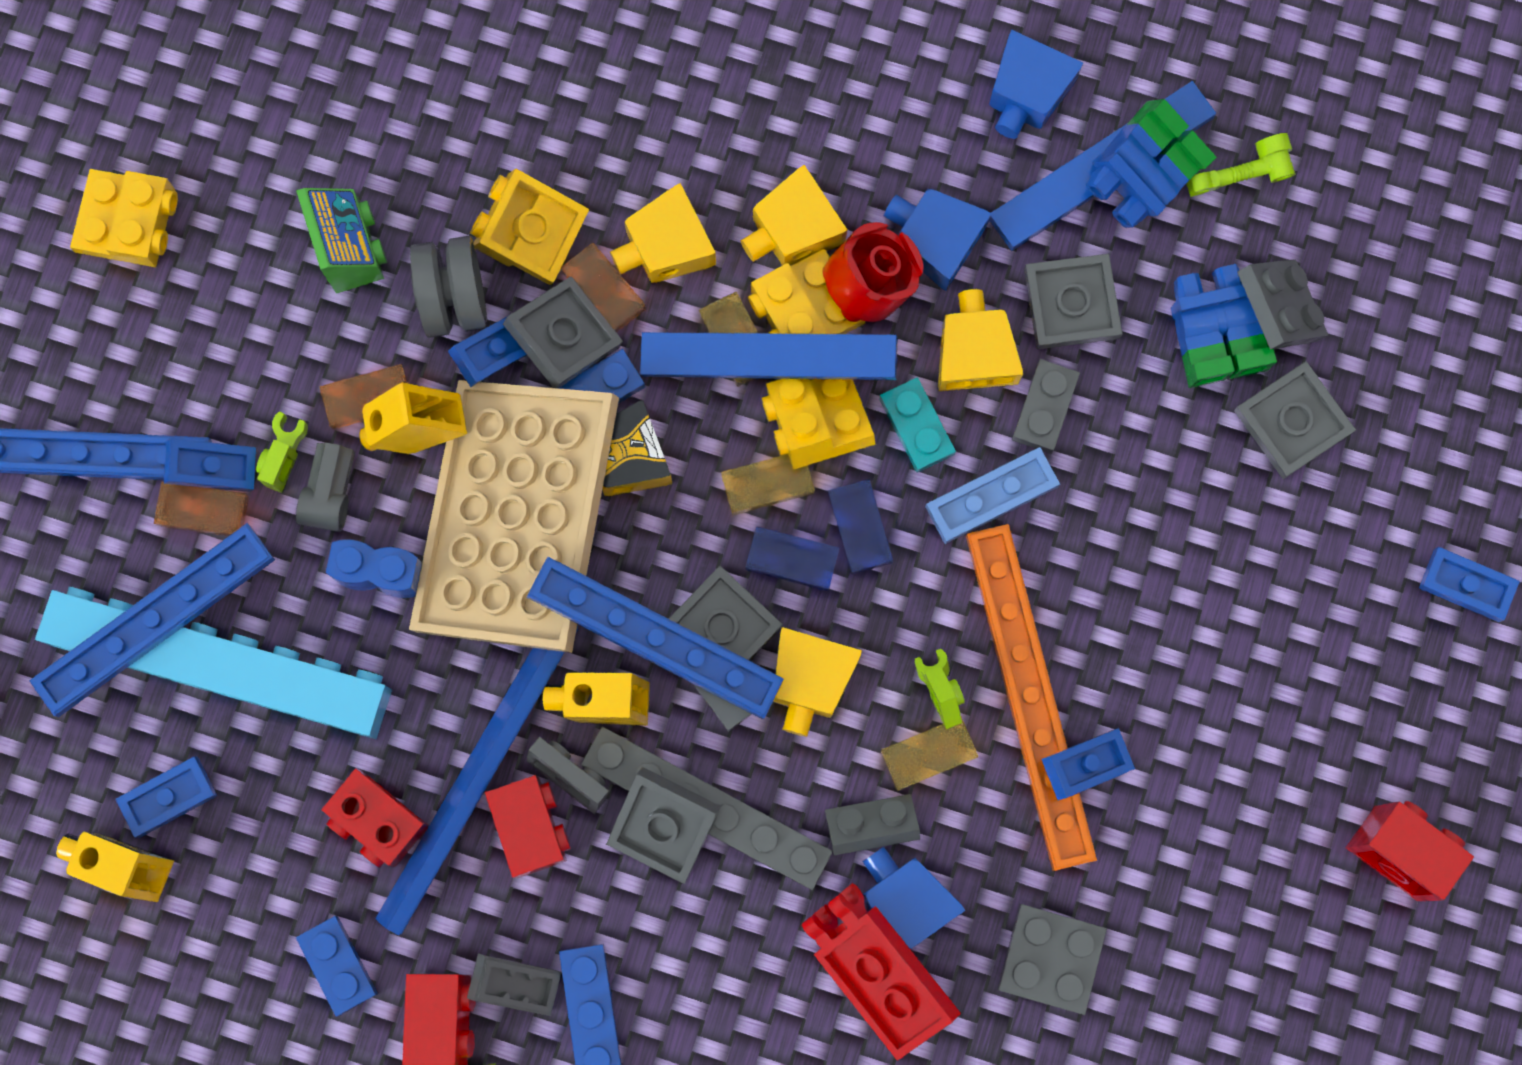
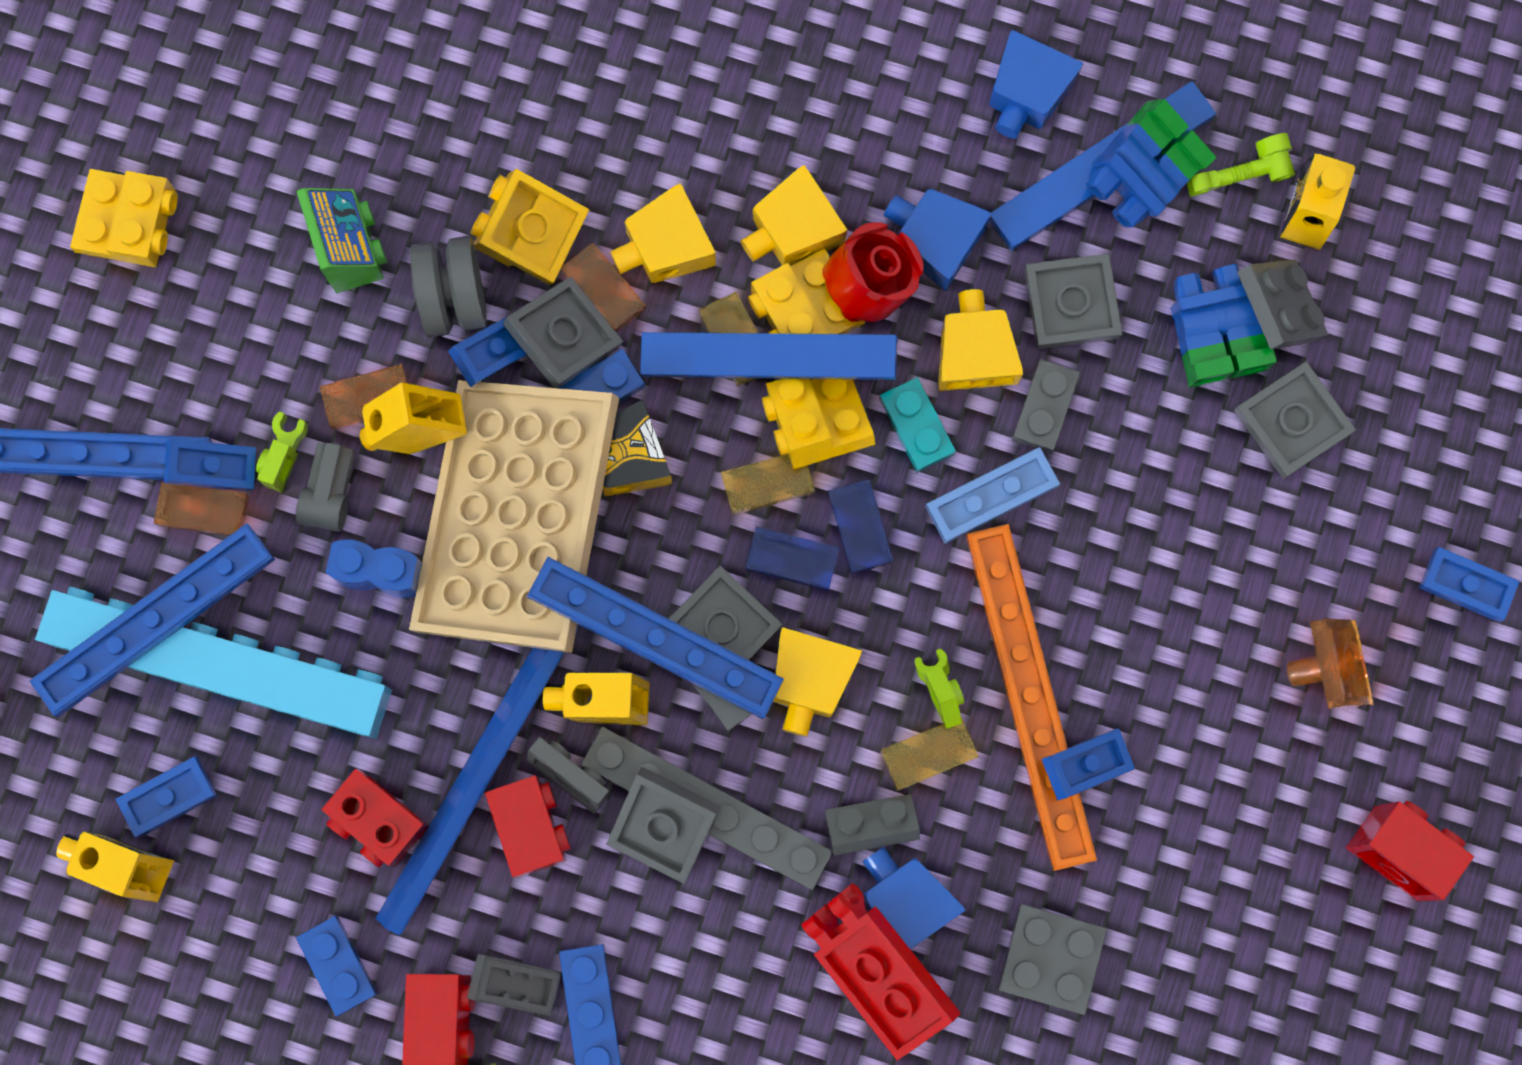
none -> yellow torso [1280,153,1355,250]
none -> clear orange tile [1287,618,1374,709]

